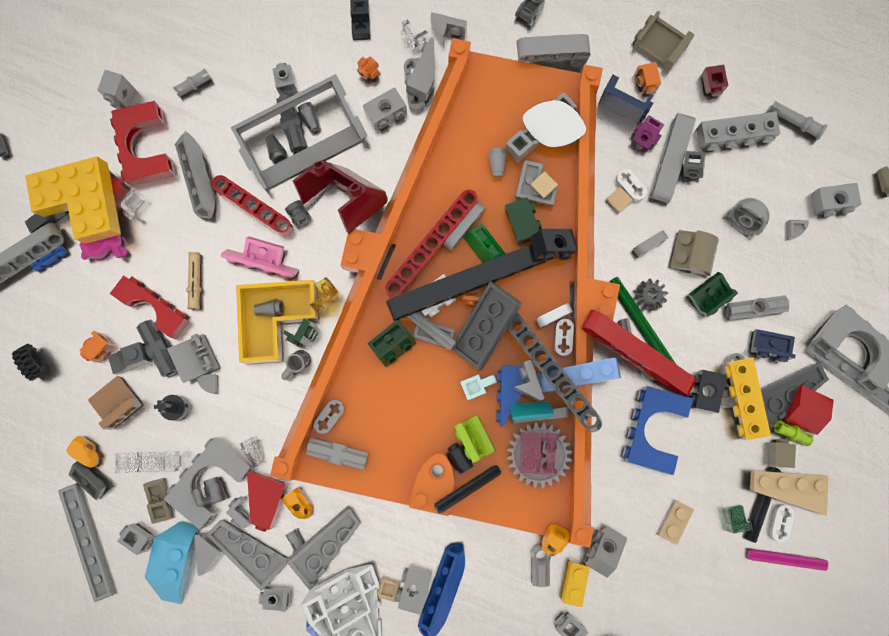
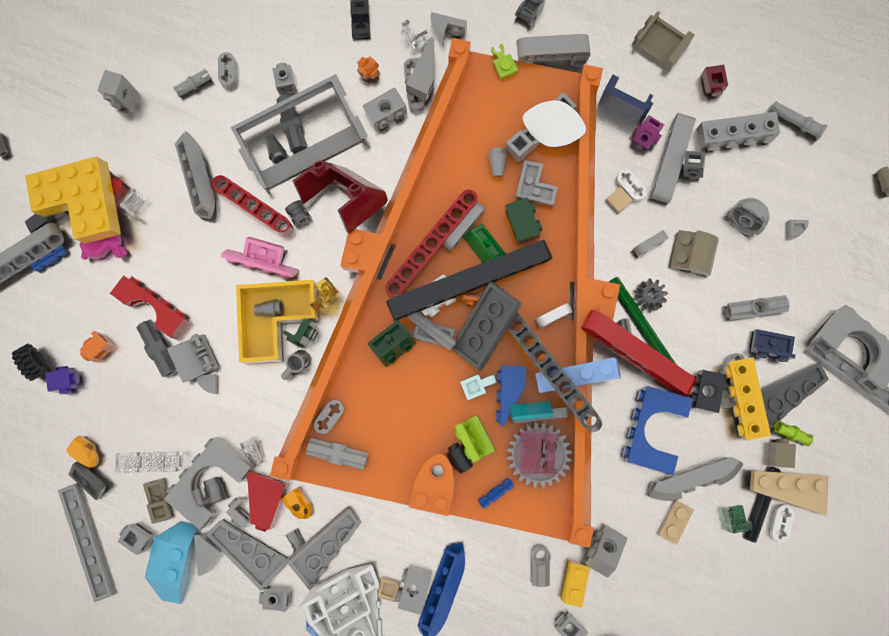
medium nougat bracket [88,376,142,430] -> none
dark grey arch [108,342,152,375] -> none
red arch [110,101,175,186] -> none
black piece [154,395,189,421] -> none
tan pin [186,252,202,310] -> none
flat silver cone [297,102,320,131] -> none
black axle [434,465,501,513] -> none
light grey slope [512,360,544,401] -> none
tan tile [530,171,558,200] -> none
black brick [530,229,578,261] -> none
light orange rock [542,524,570,556] -> none
white beam [554,319,574,357] -> none
orange brick [635,62,661,94] -> none
dark green bracket [689,272,738,316] -> none
dark pink axle [747,549,829,571] -> none
red slope [784,385,834,435] -> none
light grey brick [812,183,862,216] -> none
none -> dark purple brick [45,366,80,395]
none -> light grey beam [218,52,237,89]
none -> blue axle [478,478,514,508]
none -> lime plate [491,43,518,80]
none -> light grey brick [649,457,743,501]

